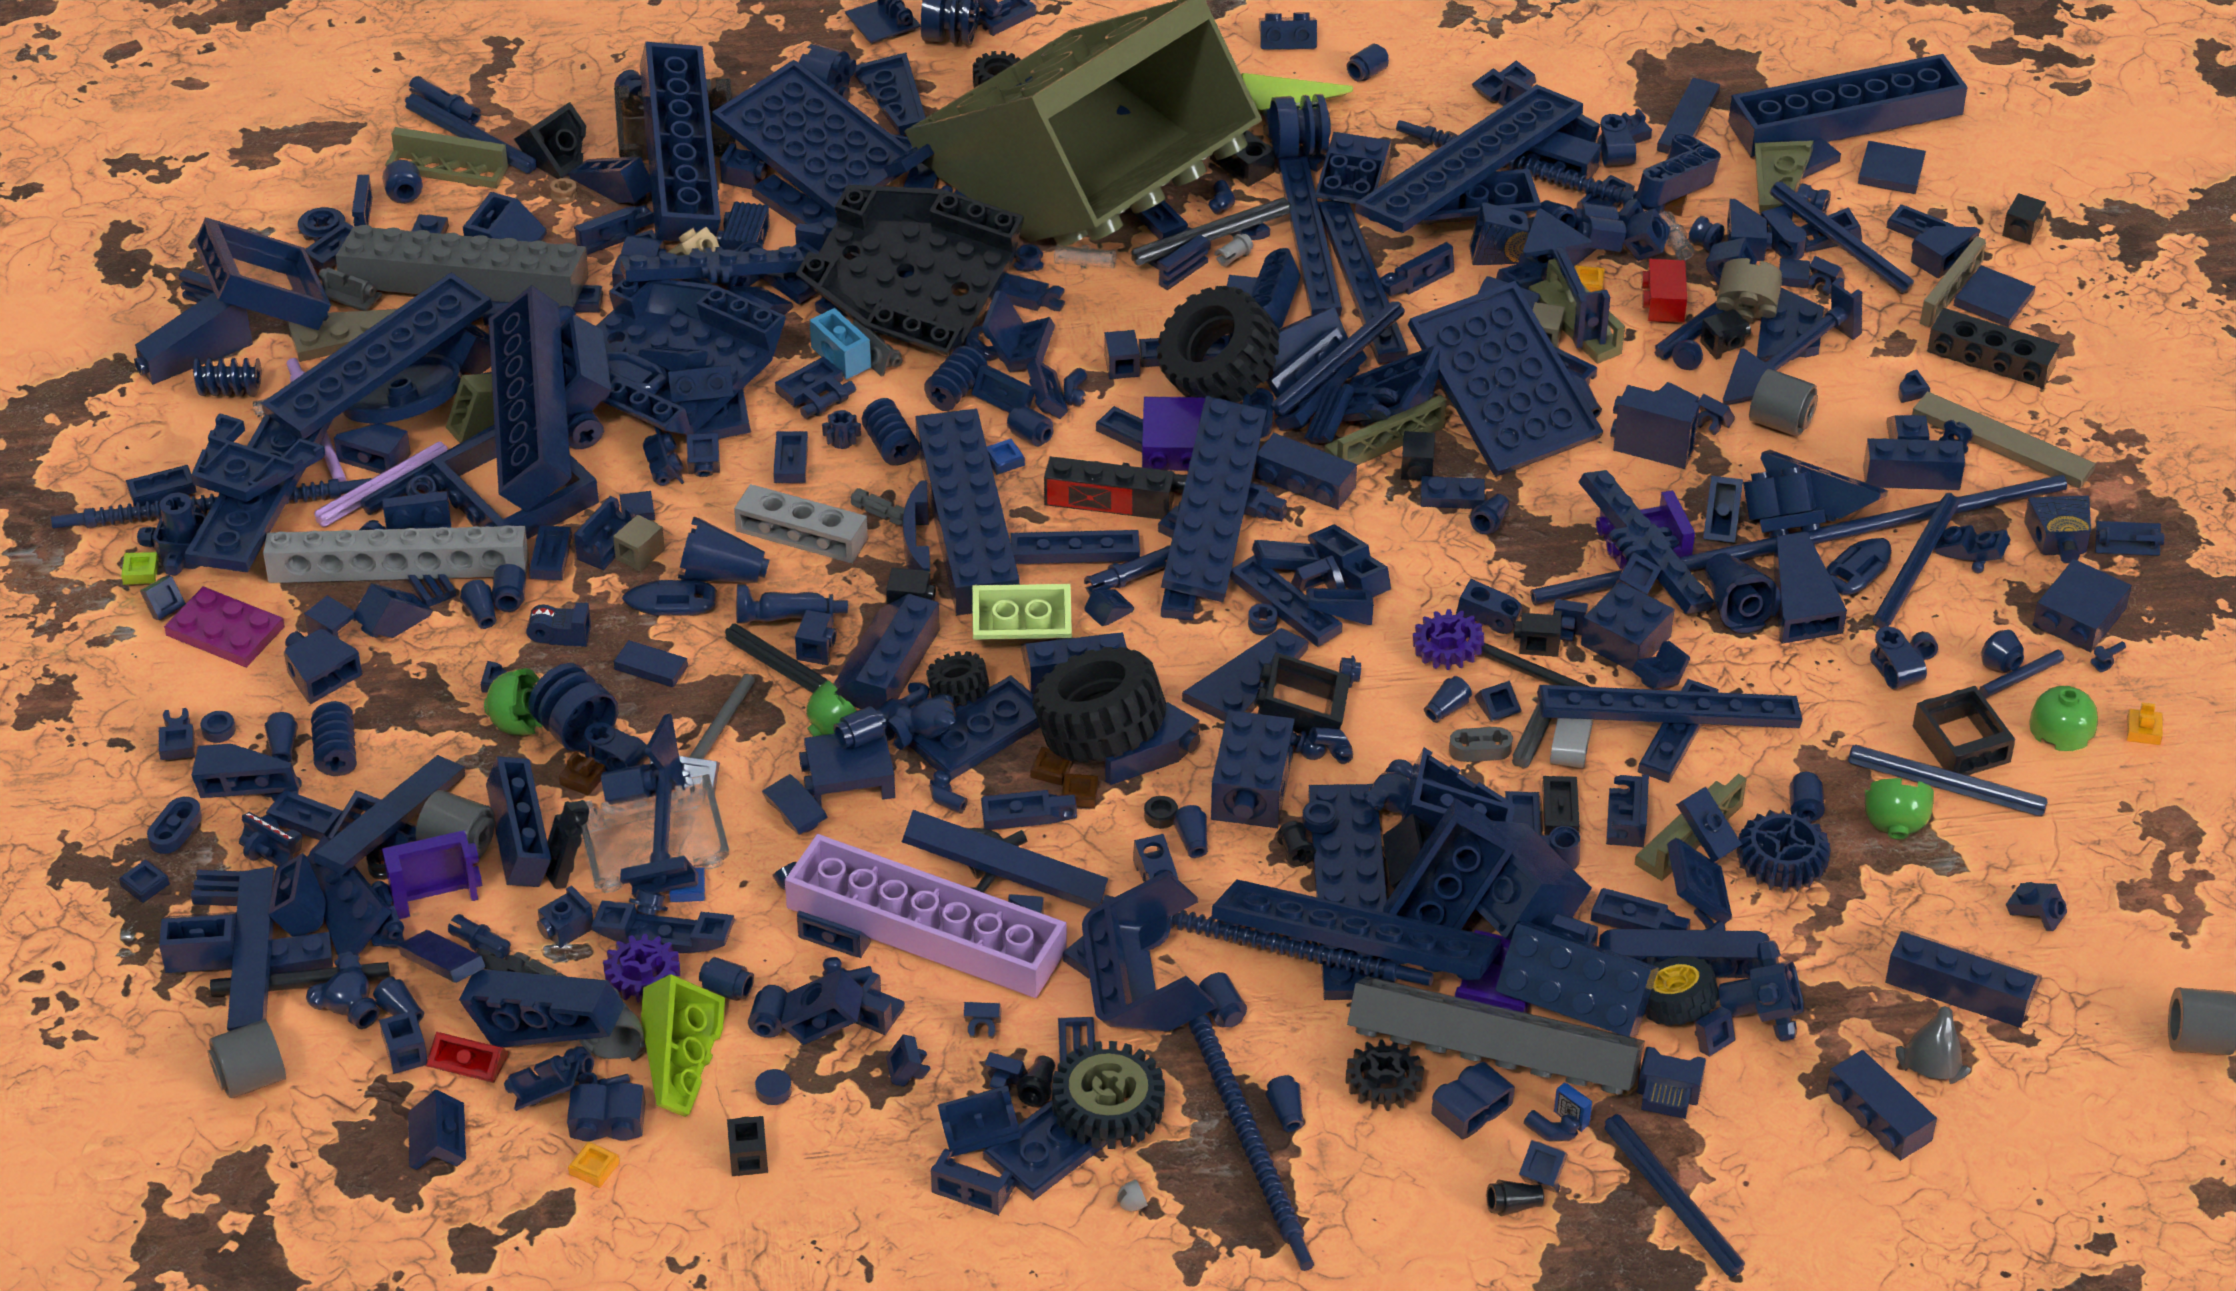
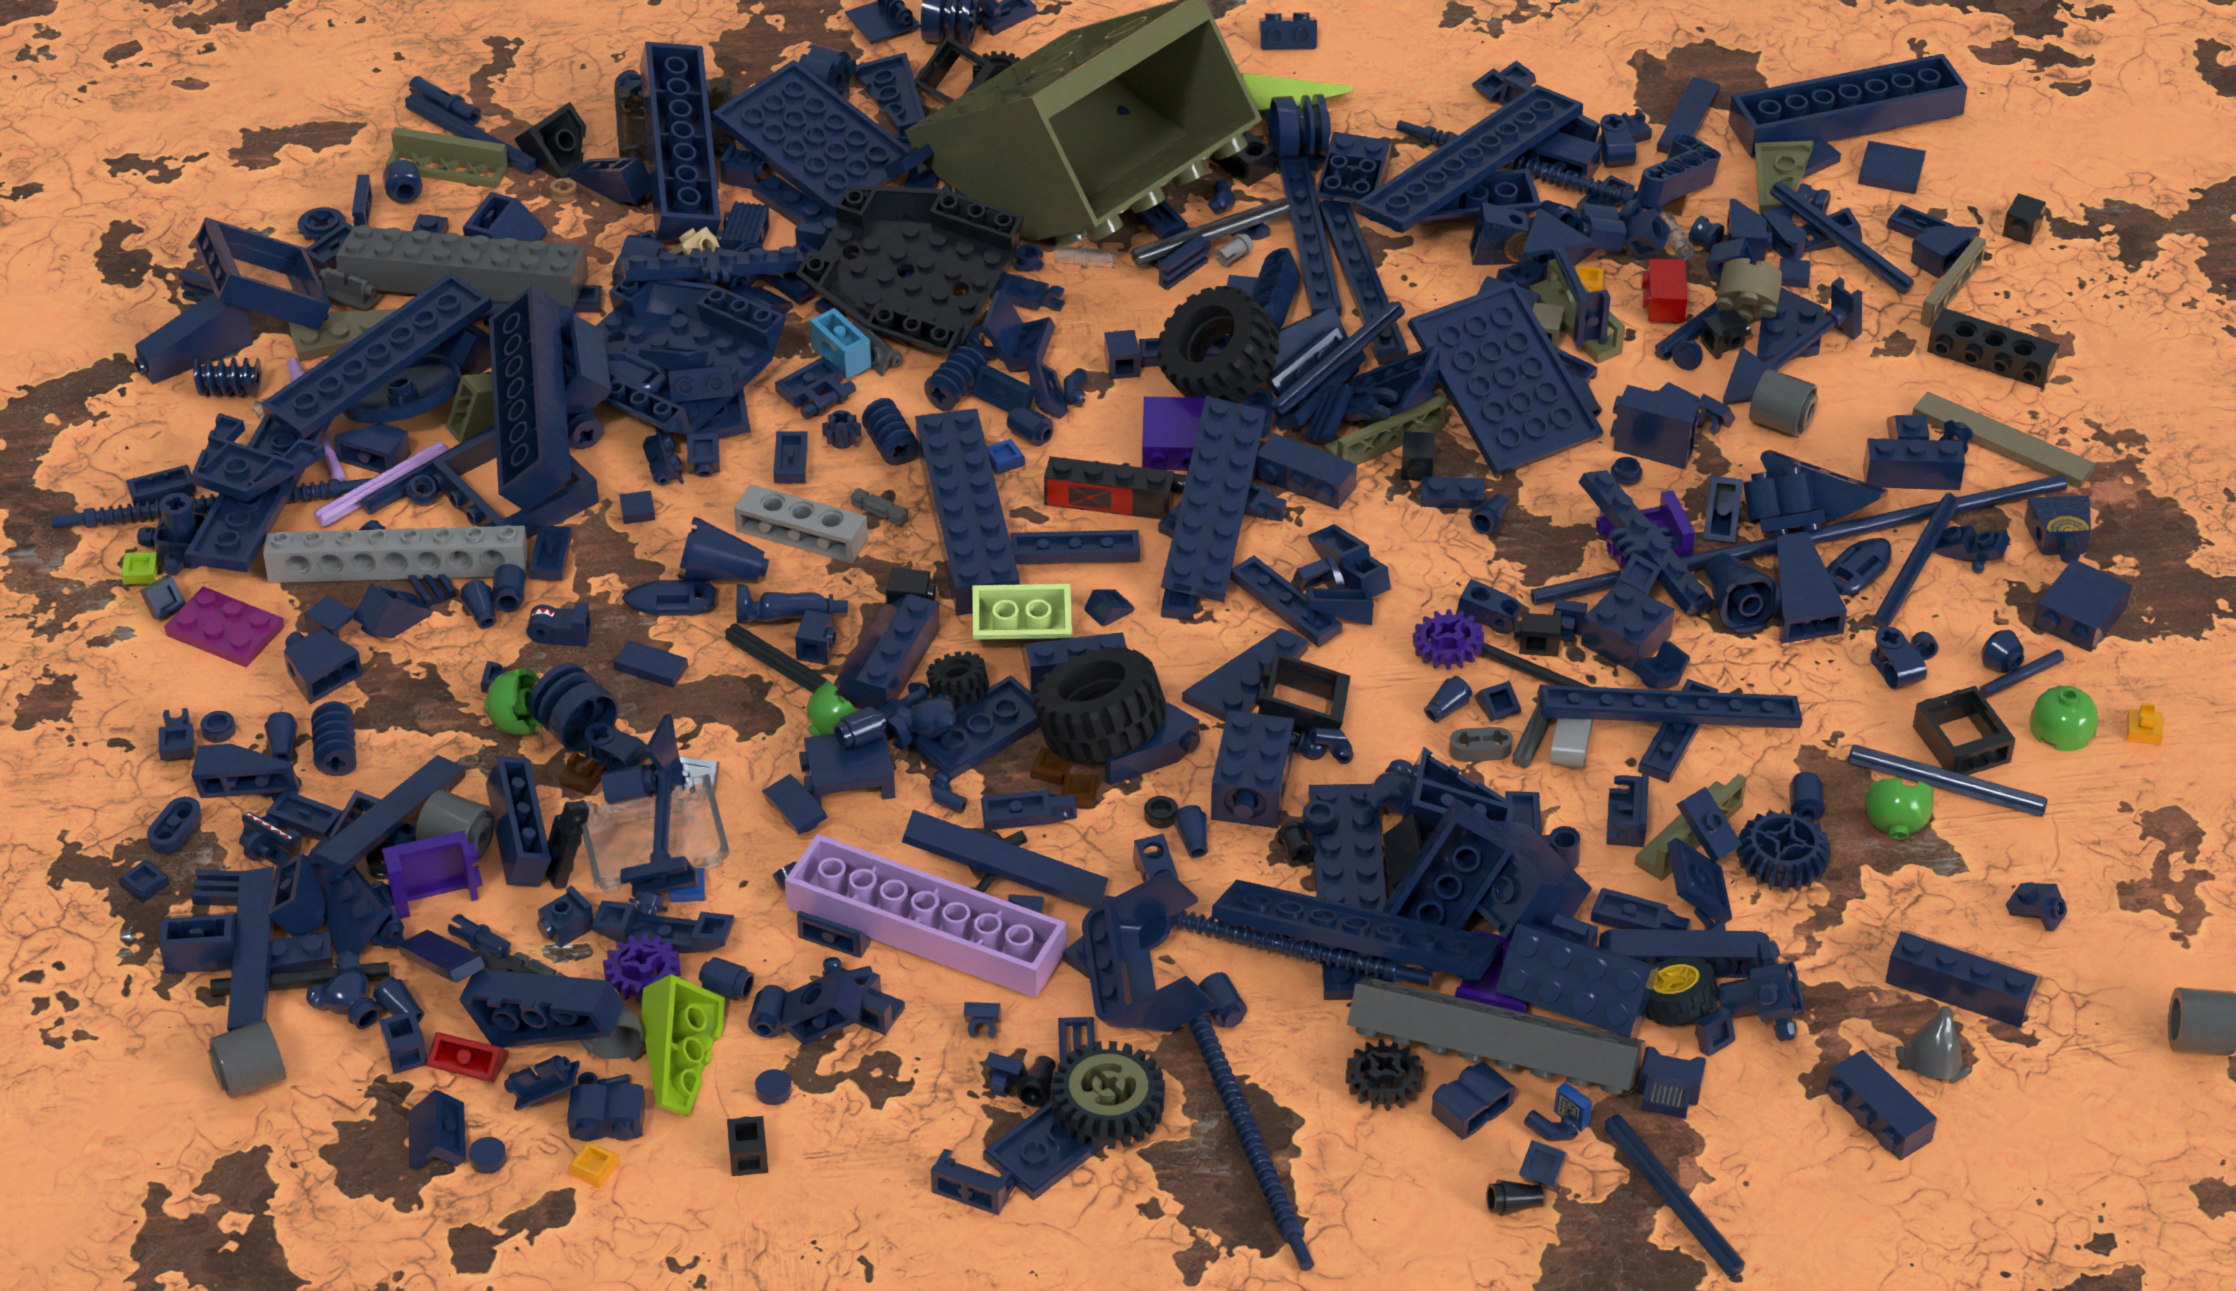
dark blue bracket [382,491,452,529] -> none
dark blue plate [564,1046,594,1082] -> none
dark blue hinge [574,205,654,255] -> none
dark blue hinge [574,496,635,571] -> none
dark tan brick [613,514,665,572] -> none
dark grey bar [689,674,755,759] -> none
dark blue tile [886,1034,931,1087] -> none
dark blue slope [903,480,931,583] -> none
dark blue hinge [937,1085,1022,1157] -> none
dark blue pin [1084,545,1170,595] -> none
dark blue tile [1096,406,1143,452] -> none
light grey hinge [1117,1179,1148,1212] -> none
dark blue bush [1248,603,1278,635] -> none
dark blue tile [1252,540,1321,570] -> none
dark blue cone [1265,1075,1304,1132] -> none
dark blue plate [1339,655,1361,688] -> none
dark blue brick [1346,43,1389,81] -> none
dark blue hinge [1379,242,1454,297] -> none
black plate [1542,776,1580,835] -> none
dark blue tile [1808,256,1846,296] -> none
dark blue tile [1898,369,1931,403] -> none
dark blue tile [1953,265,2036,327] -> none
dark blue hand [2090,641,2126,672] -> none
dark blue hinge [2095,521,2164,556] -> none
none -> dark blue tile [469,1137,507,1174]
none -> black window [914,36,1002,106]
none -> dark blue plate [1611,457,1642,485]

